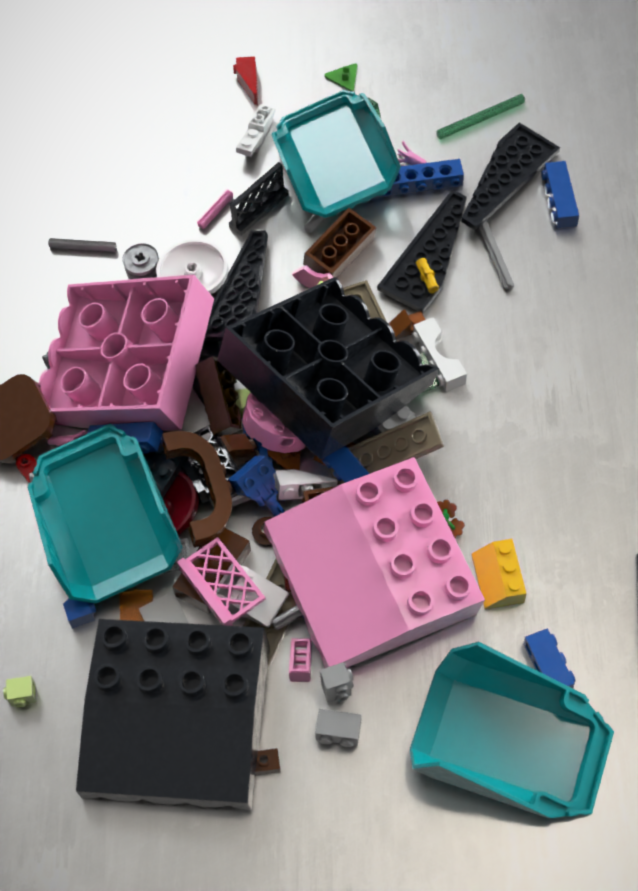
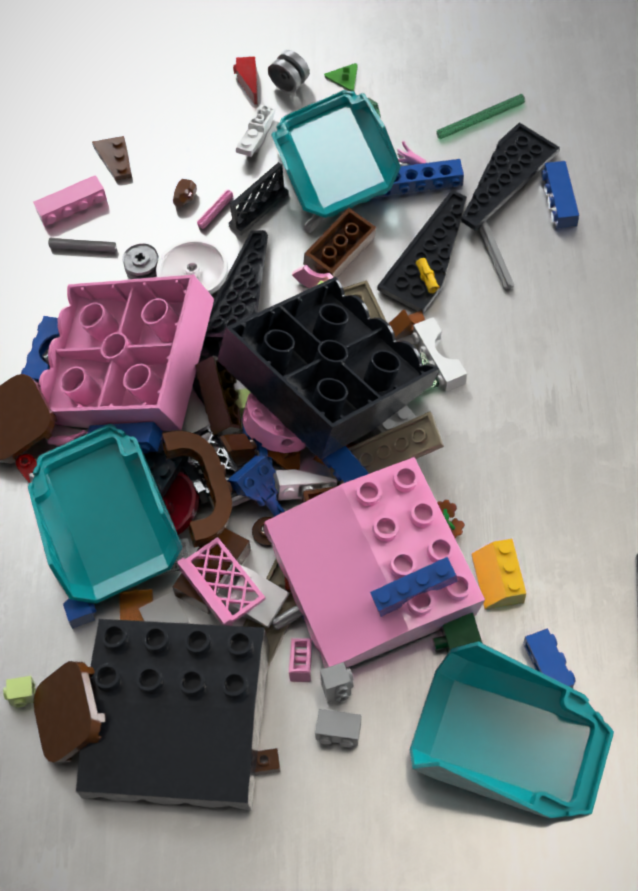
none -> blue arch [21,315,60,383]
none -> bright pink brick [33,174,107,227]
none -> reddish brown tile [33,661,105,763]
none -> wing [91,135,132,181]
none -> reddish brown rock [172,178,197,207]
none -> flat silver wheel [267,49,310,94]
none -> blue arch [370,557,458,617]
none -> dark green torso [432,612,482,653]

